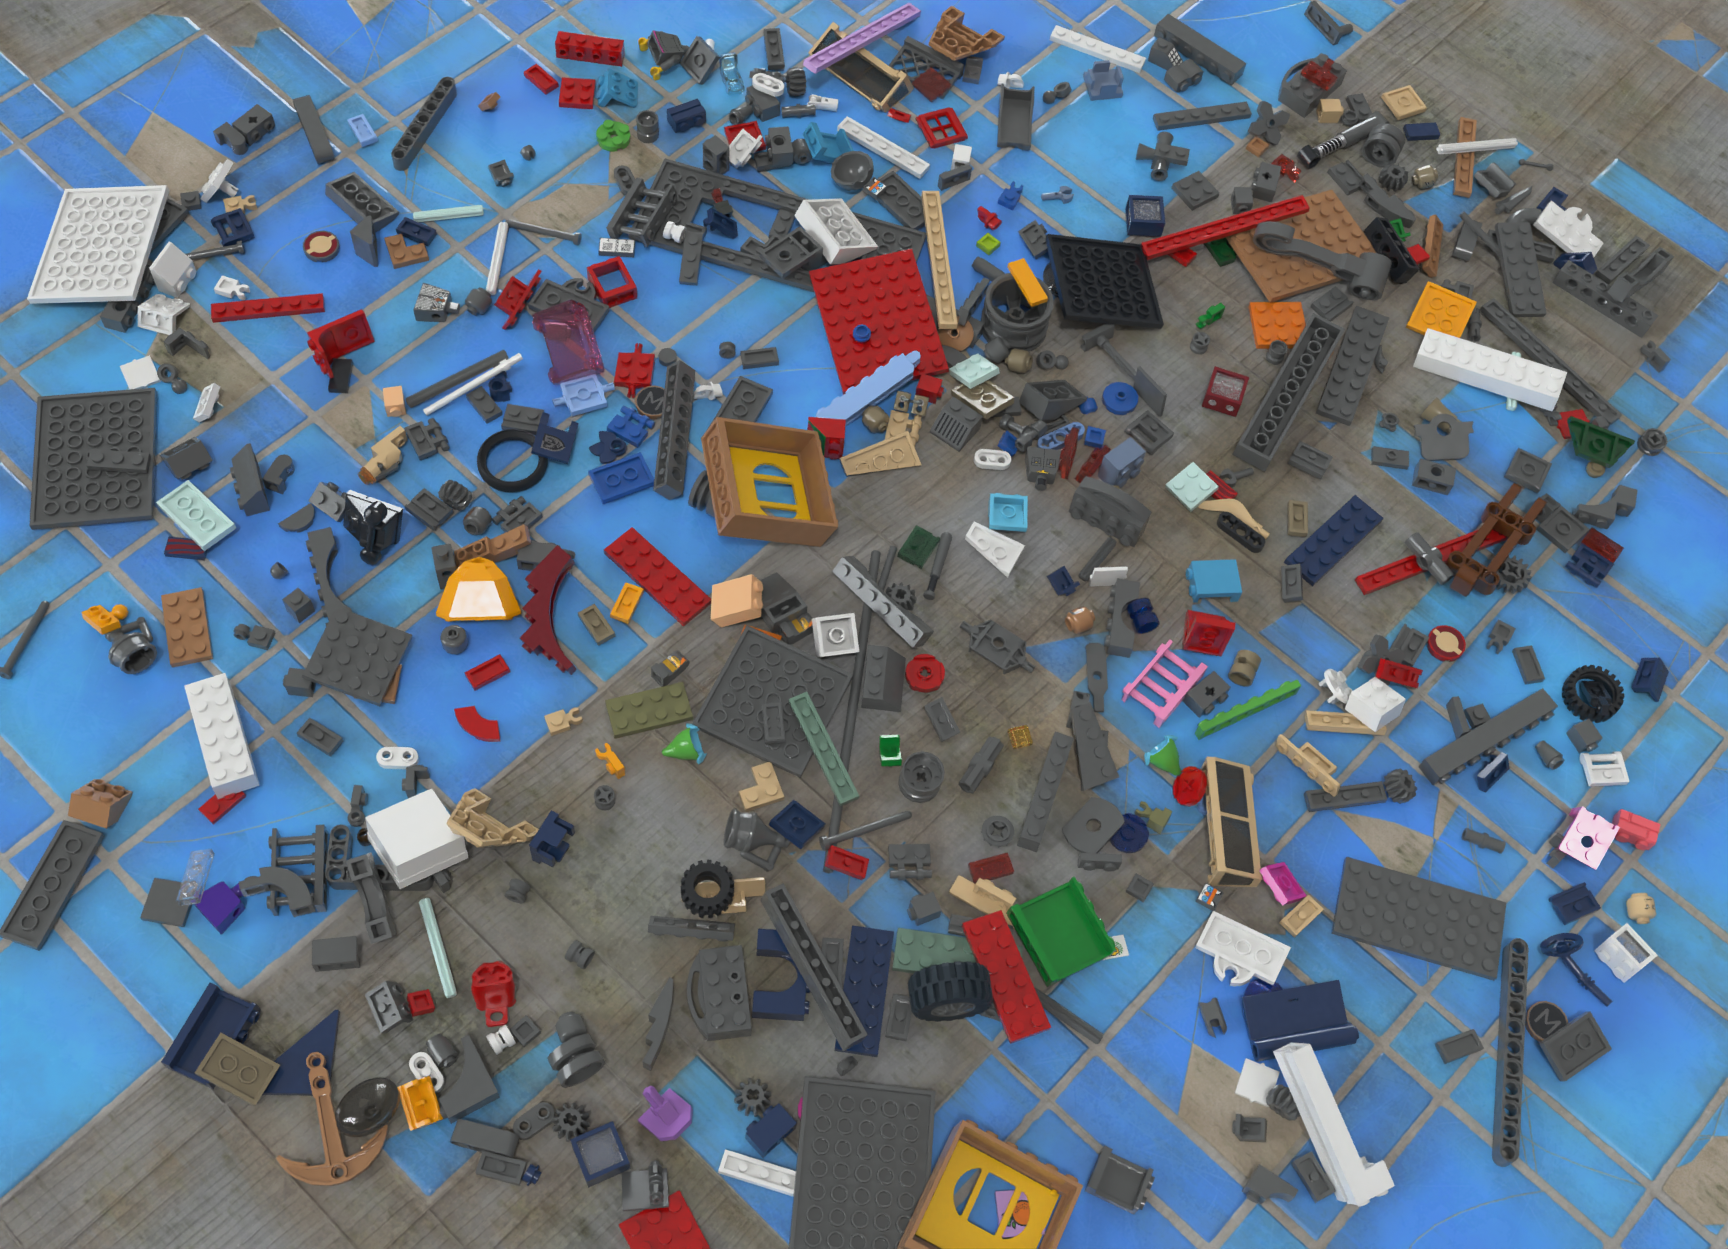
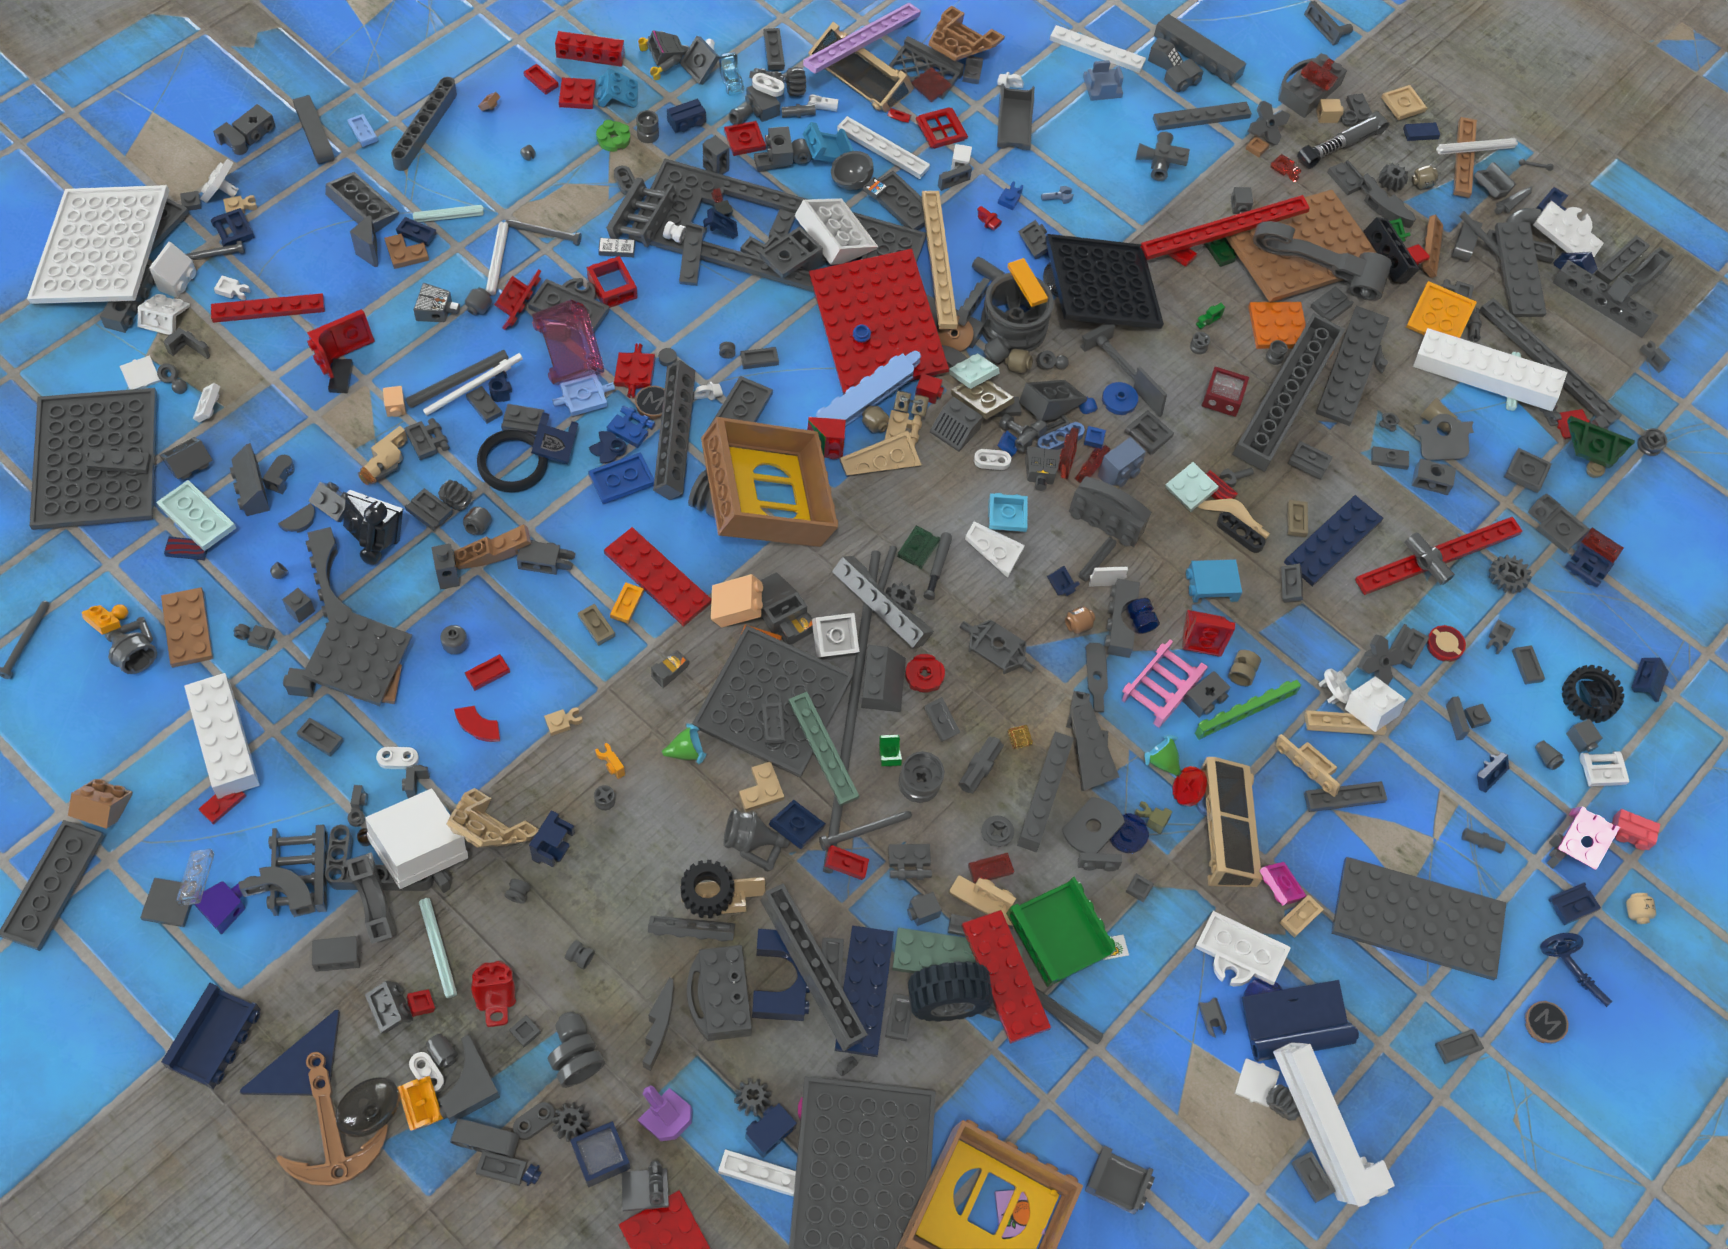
dark tan plate [195,1032,280,1106] -> none
tile [303,231,340,262] -> none
light orange brick [436,557,521,622] -> none
white wheel [486,1025,516,1055] -> none
dark grey bracket [488,159,514,187] -> none
dark grey plate [492,496,543,533] -> none
dark red arch [520,545,577,675] -> none
olive plate [605,682,693,739] -> none
white bracket [729,129,762,169] -> none
lime tile [976,233,1001,255] -> none
dark grey plate [1043,82,1072,104] -> none
dark blue piece [1125,195,1165,237] -> none
dark grey plate [1172,171,1219,211] -> none
tile [1196,883,1224,911] -> none
dark grey bracket [1232,1114,1267,1142] -> none
dark grey arch [1242,1164,1298,1204] -> none
dark grey brick [1251,162,1281,202] -> none
dark grey wheel [1362,123,1405,167] -> none
red plate [1375,658,1423,689] -> none
dark grey gear [1383,768,1418,804] -> none
dark grey brick [1419,688,1558,786] -> none
reddish brown beam [1445,483,1547,597] -> none
dark grey beam [1492,938,1529,1167] -> none
dark grey plate [1539,1011,1612,1081] -> none
dark grey arch [1572,485,1638,529] -> none
white piece [1594,923,1658,983] -> none

